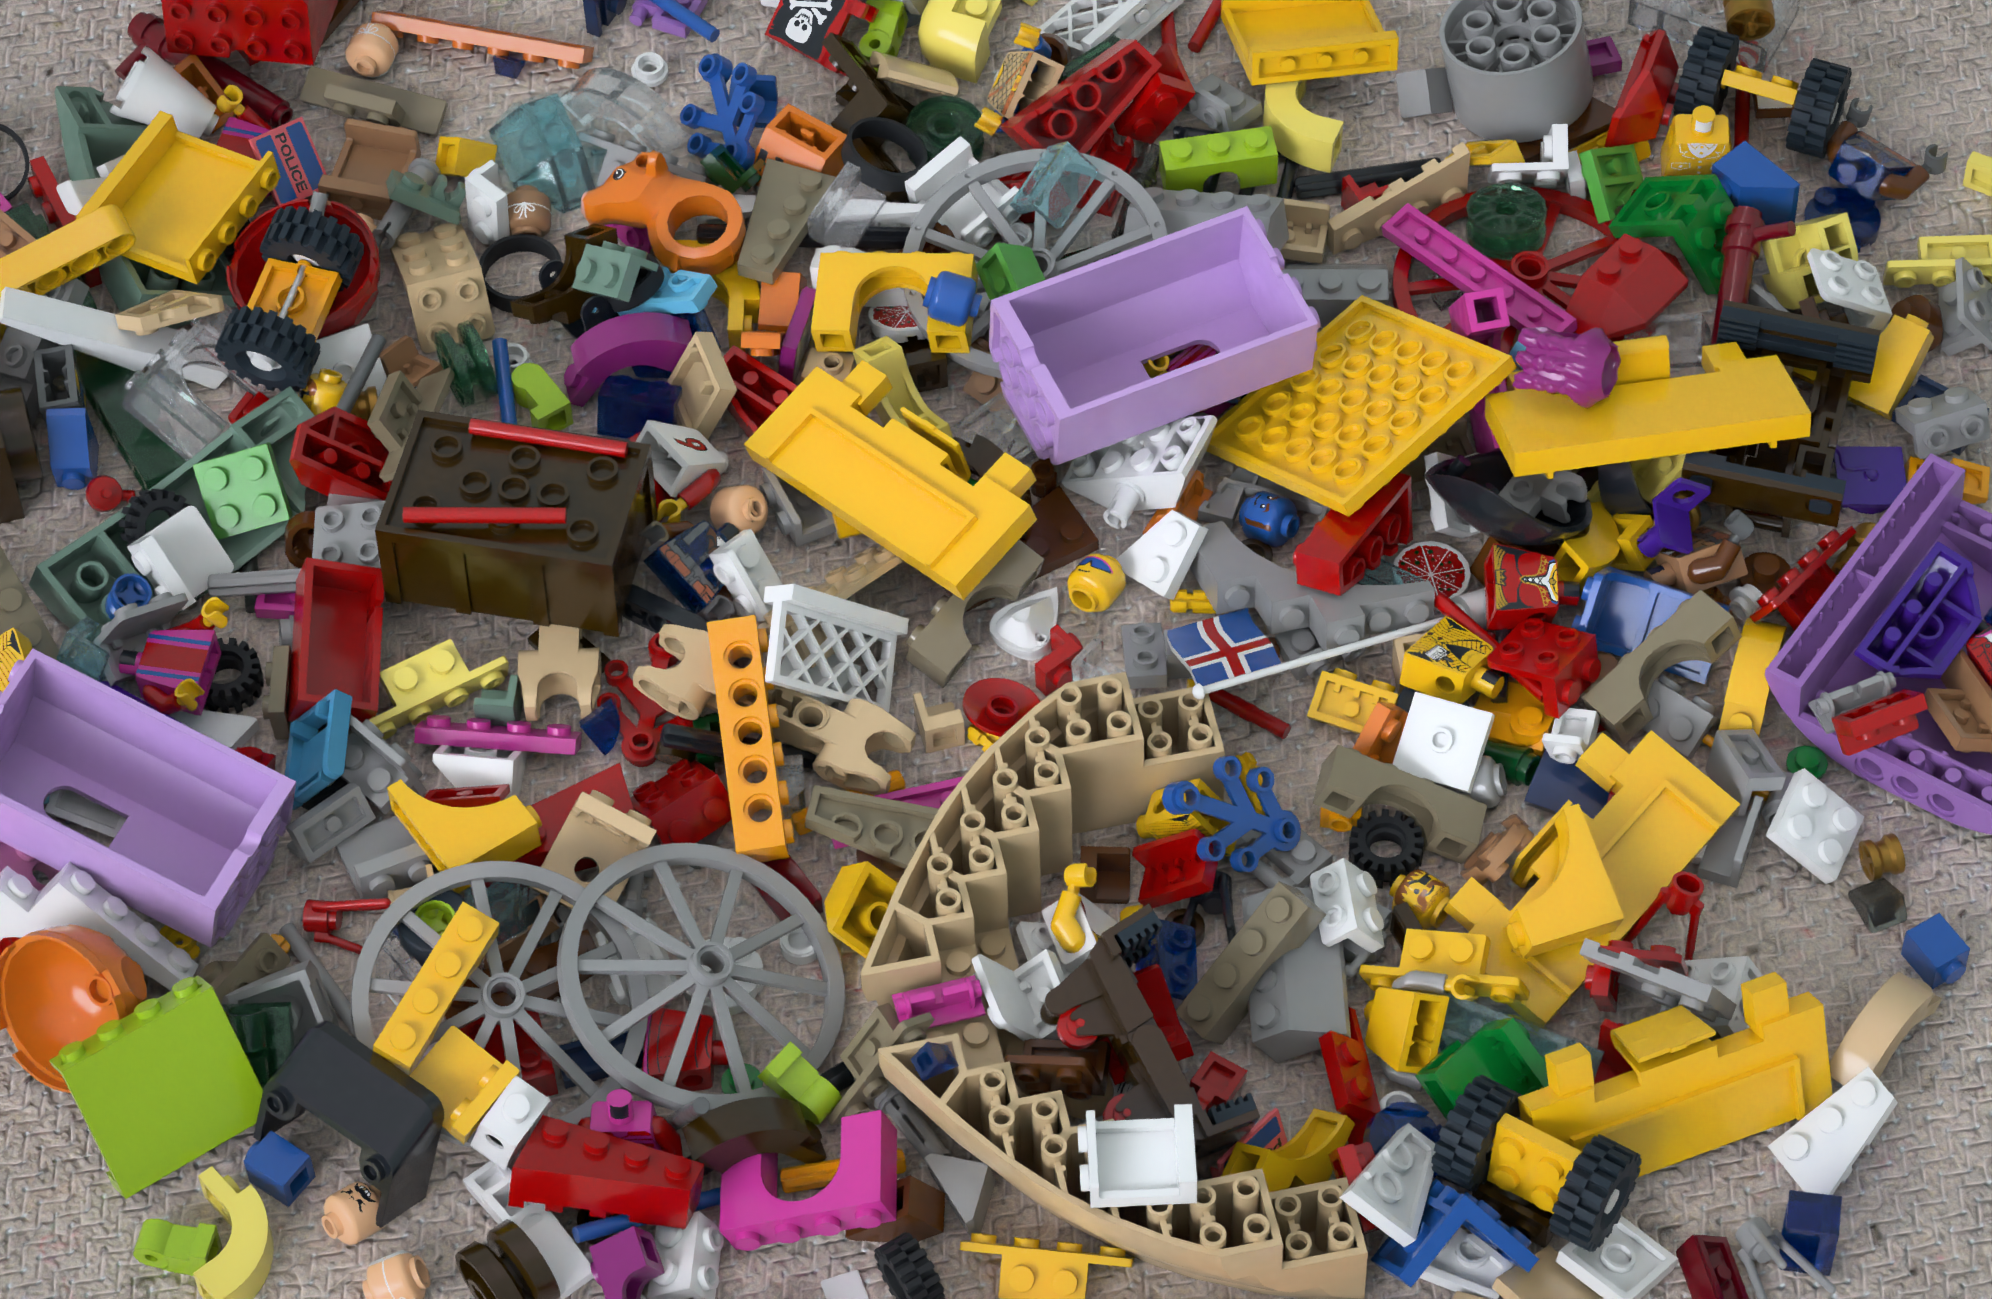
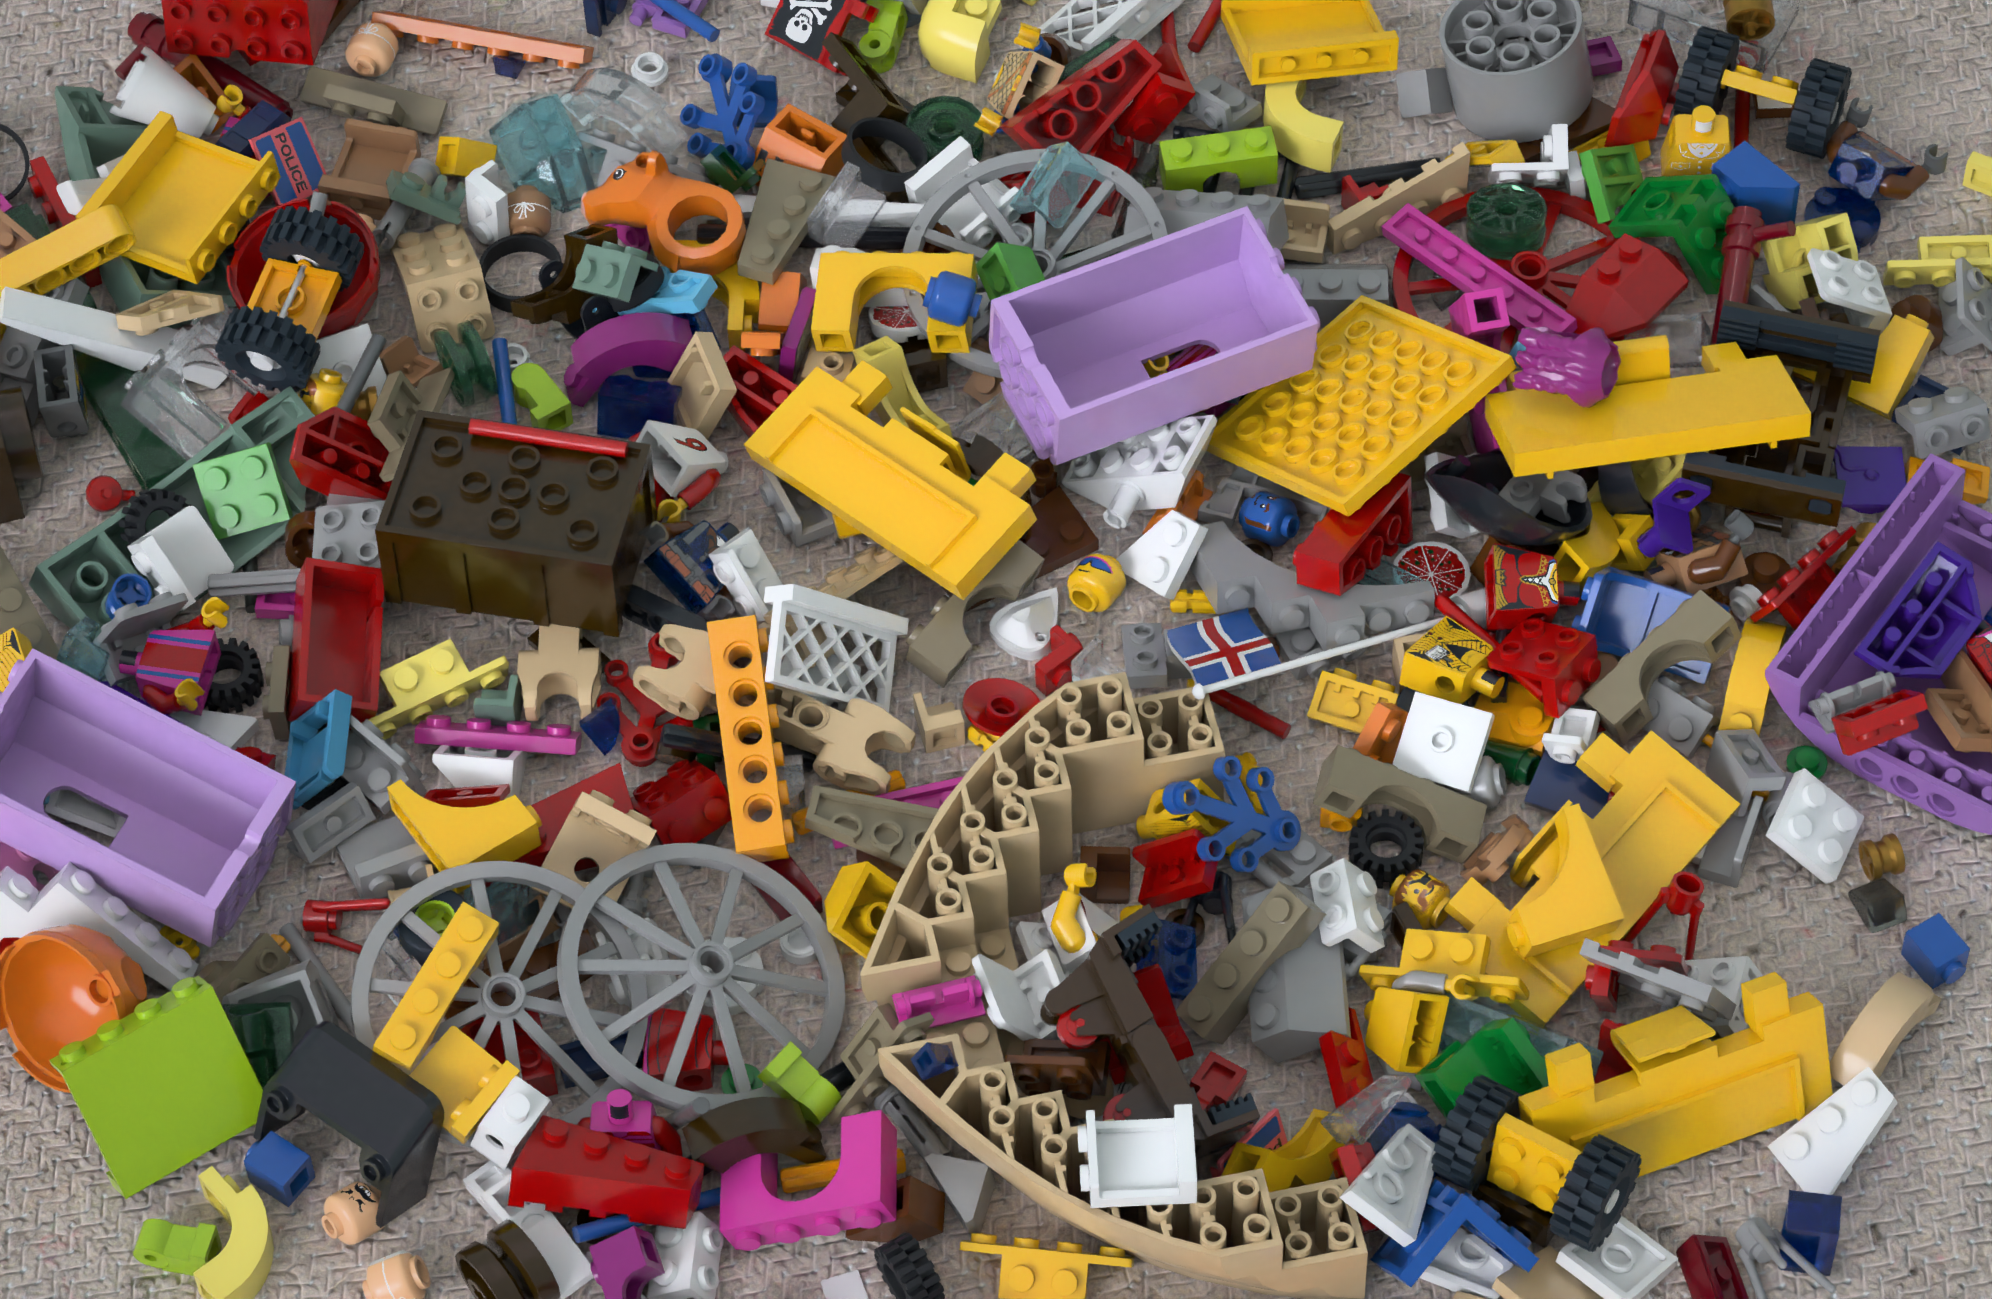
blue slope [46,408,99,490] -> none
red bar [403,507,567,524] -> none
light nougat head [710,485,768,535] -> none
tan slope [870,51,959,97] -> none
none -> dark blue tile [215,100,291,158]
none -> clear slope [1320,1075,1412,1145]

